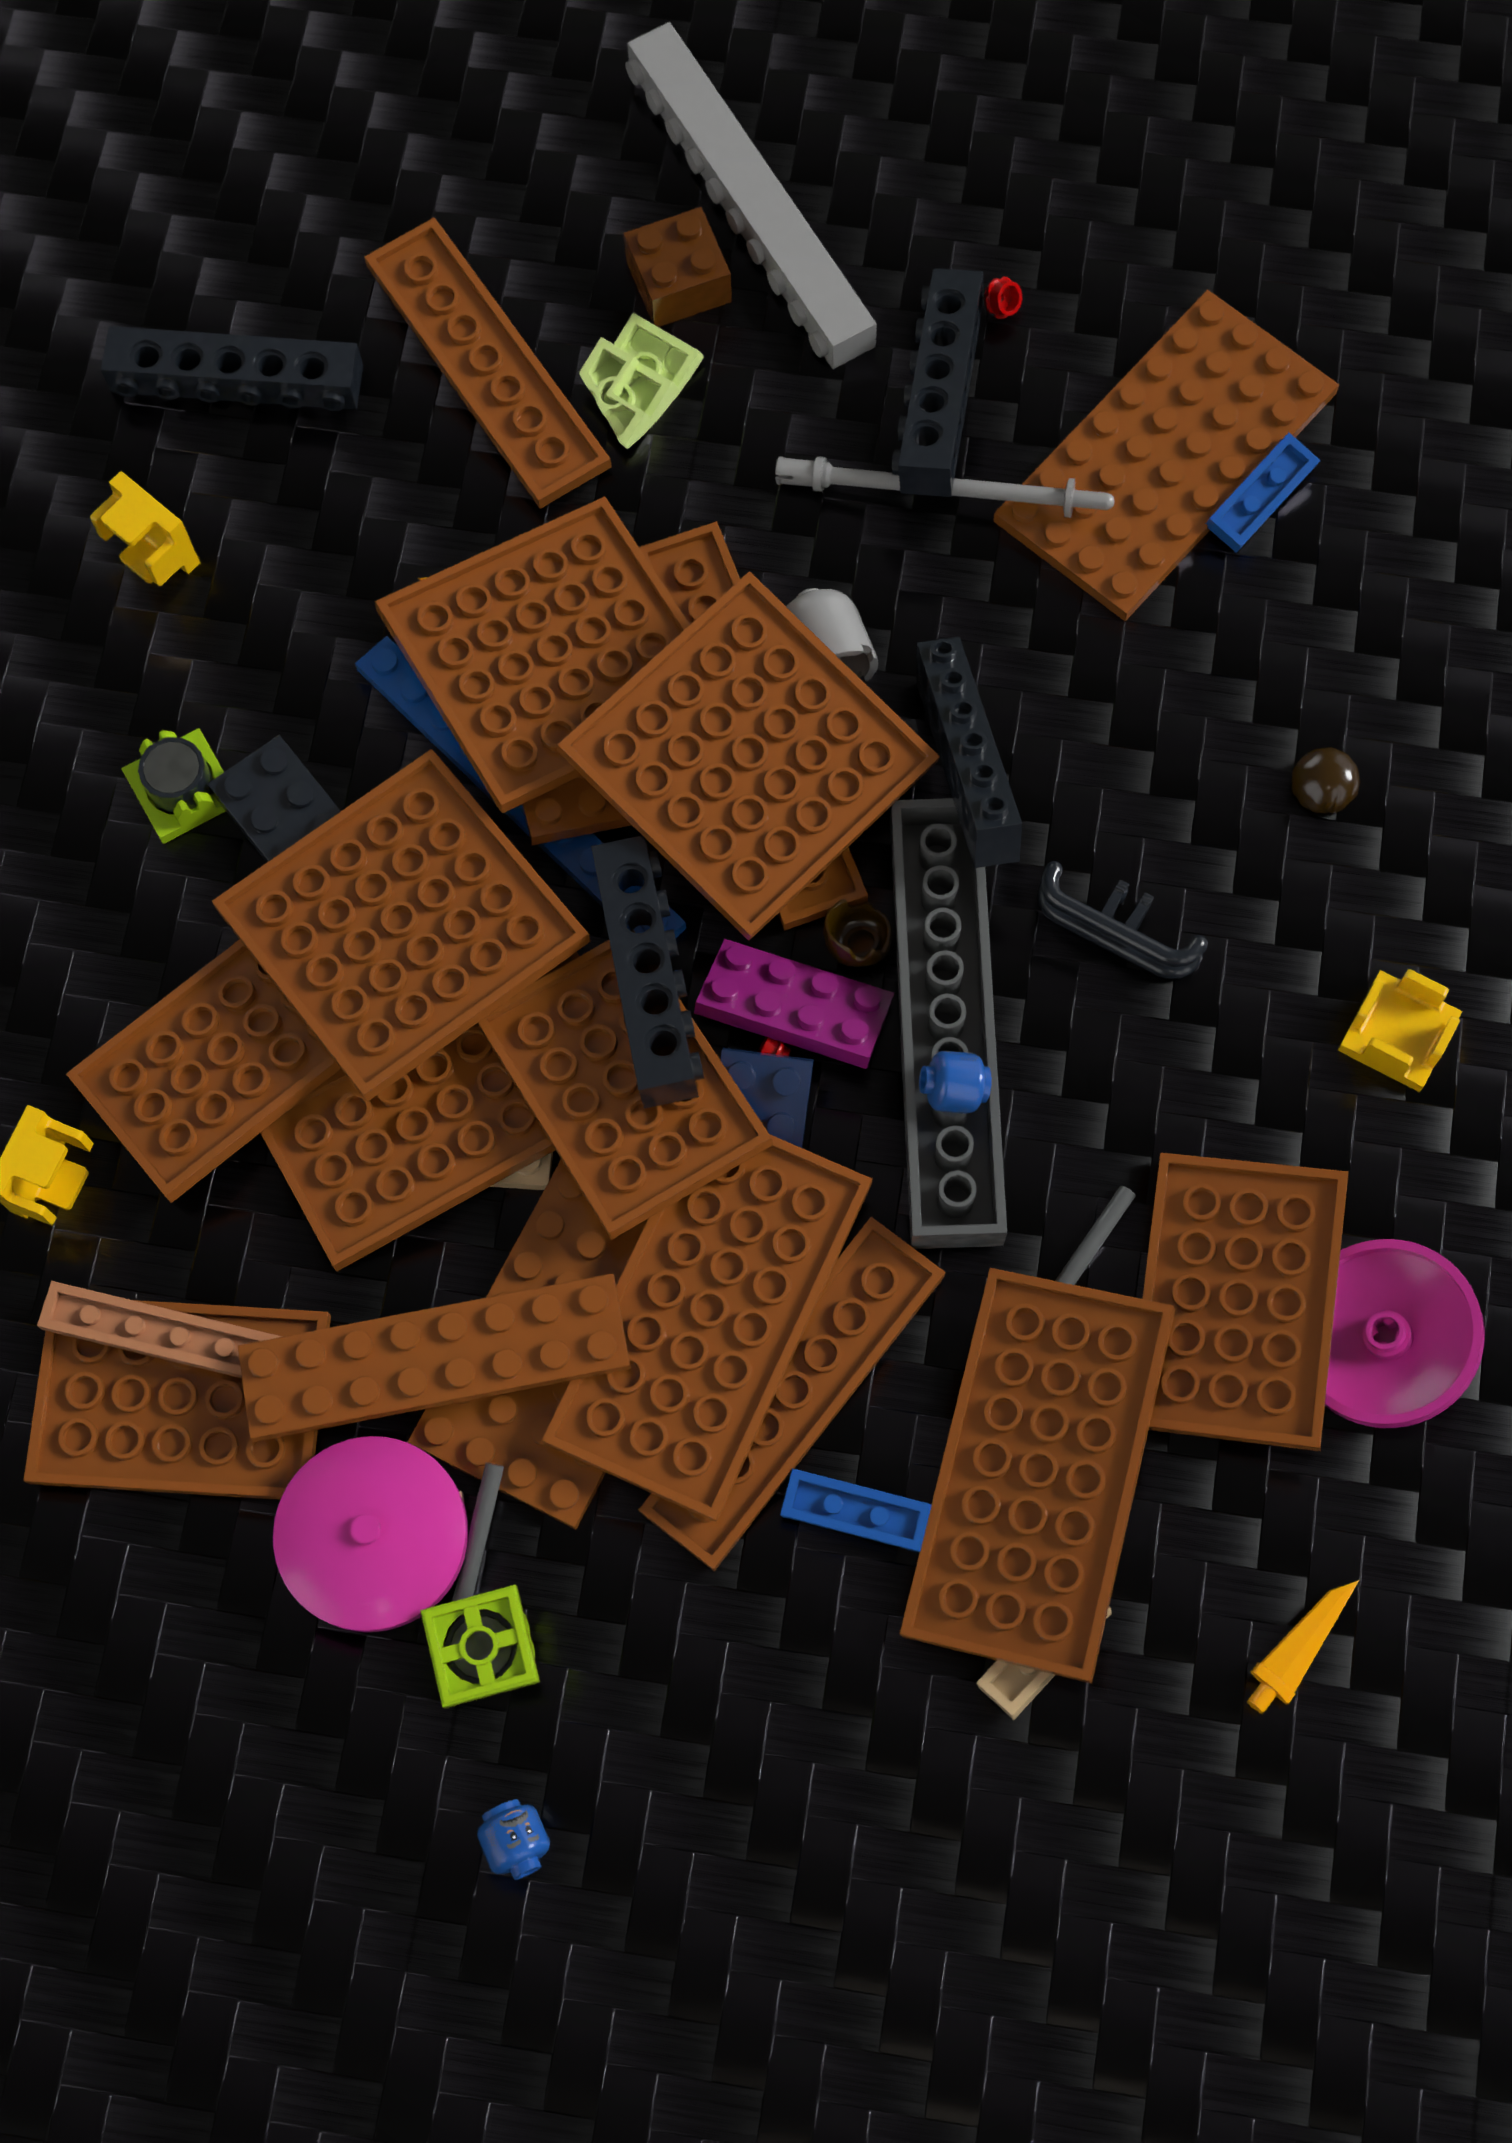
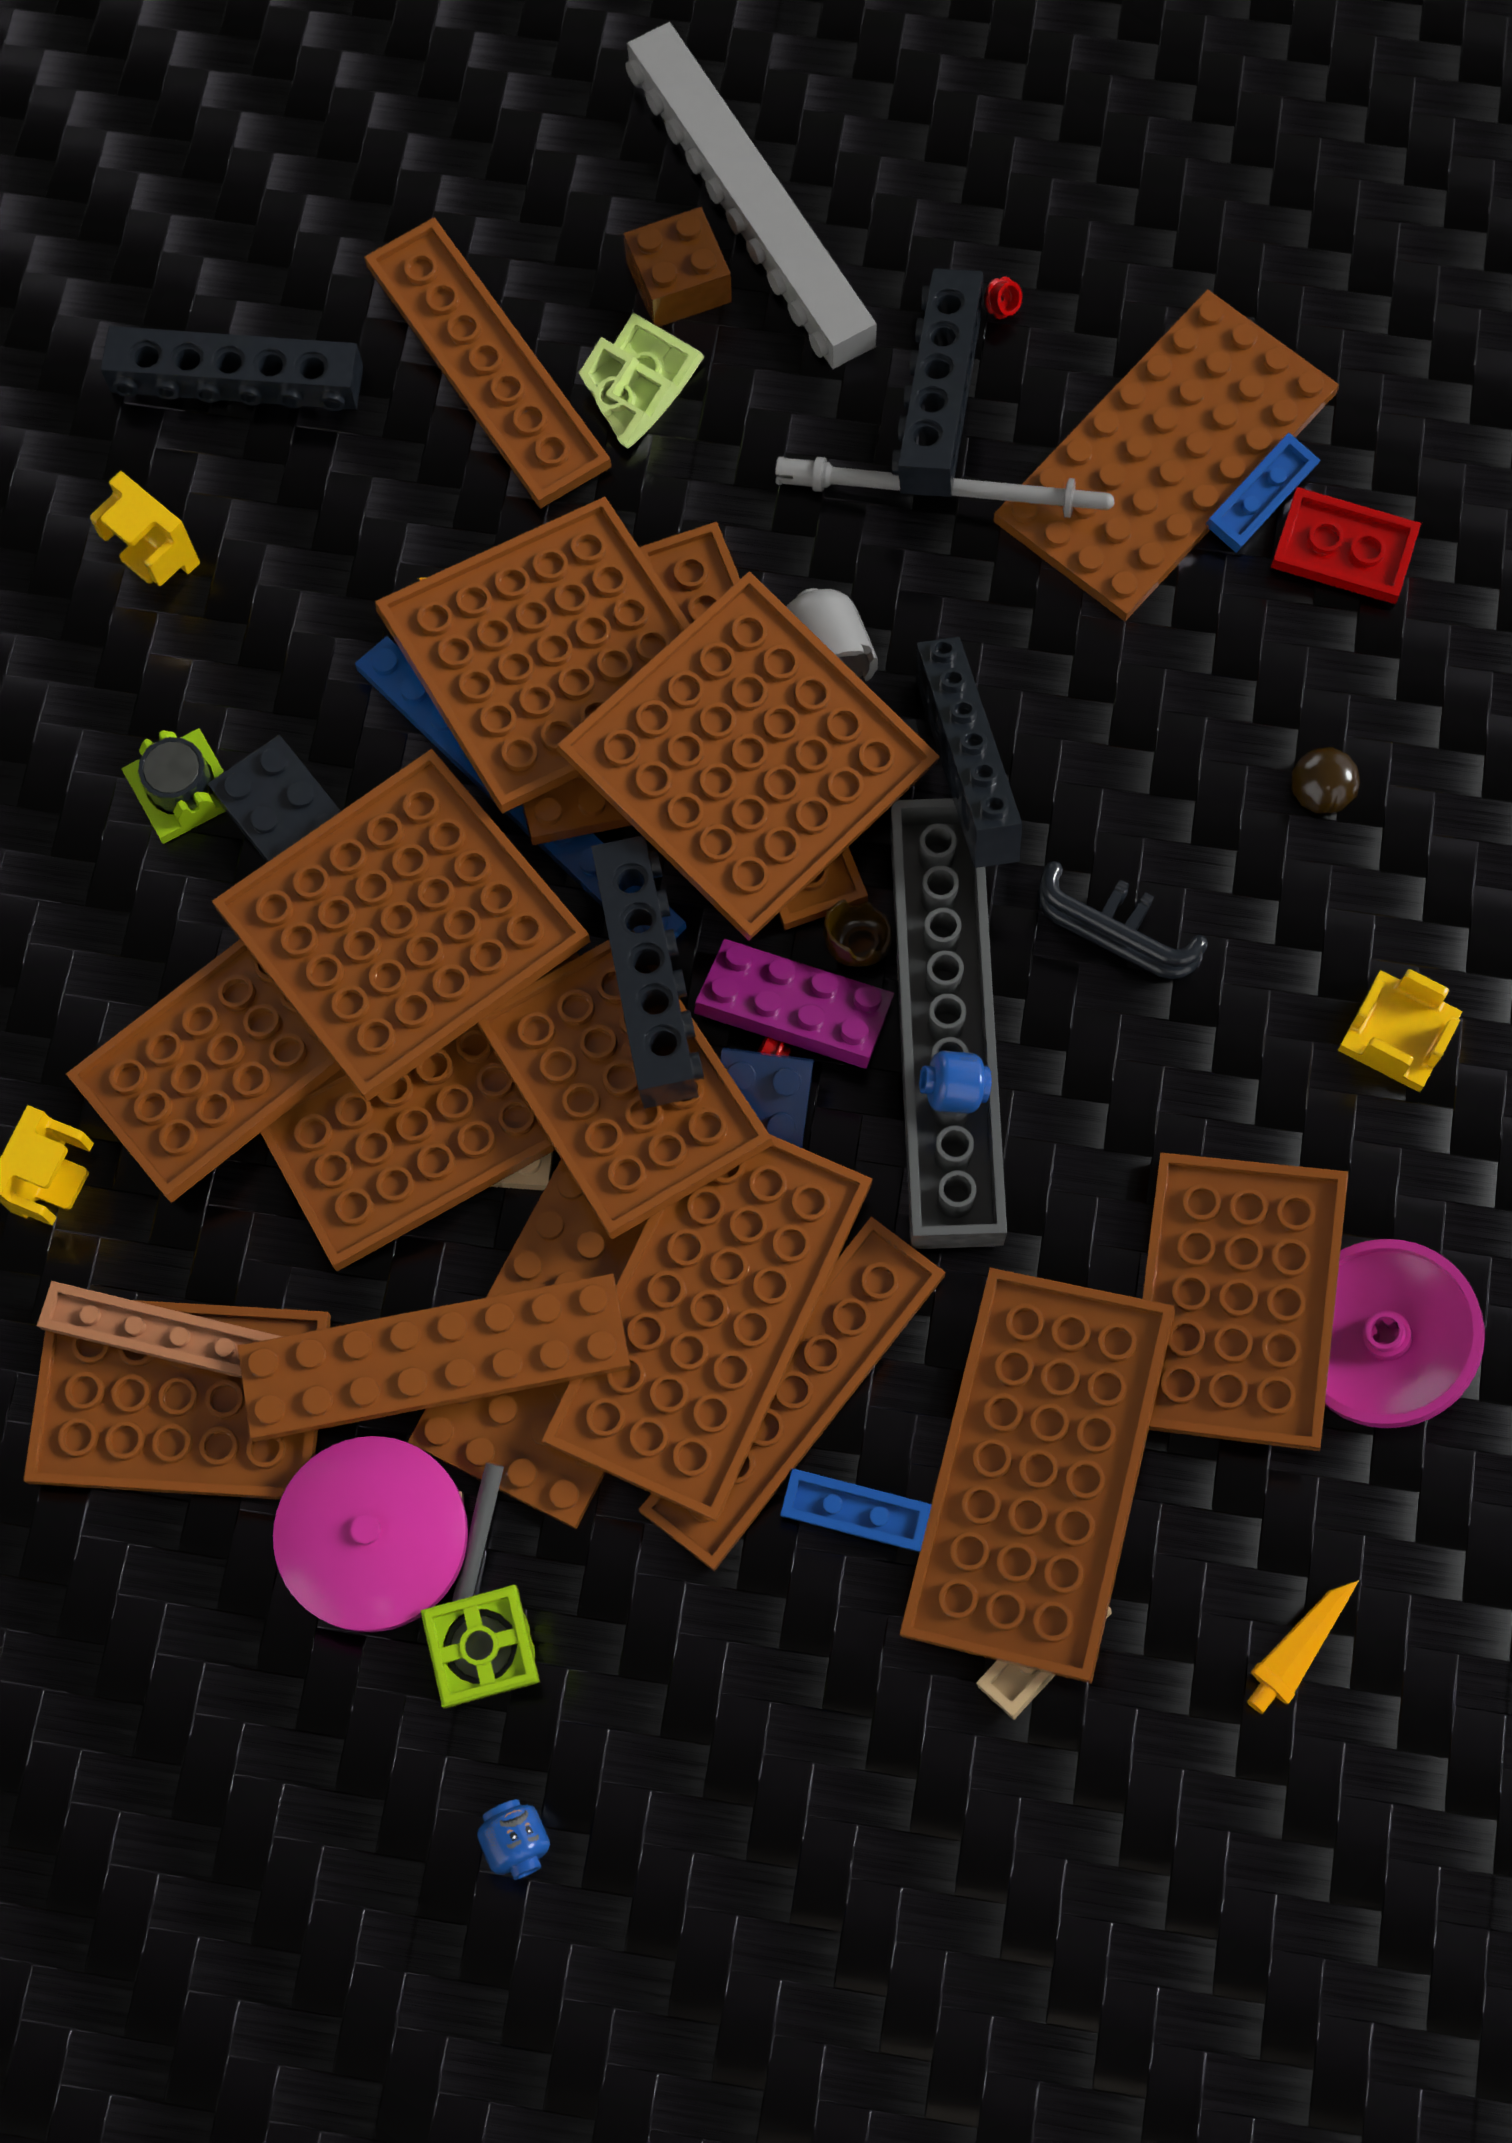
dark grey bar [1055,1186,1136,1285] -> none
none -> red plate [1271,487,1421,604]

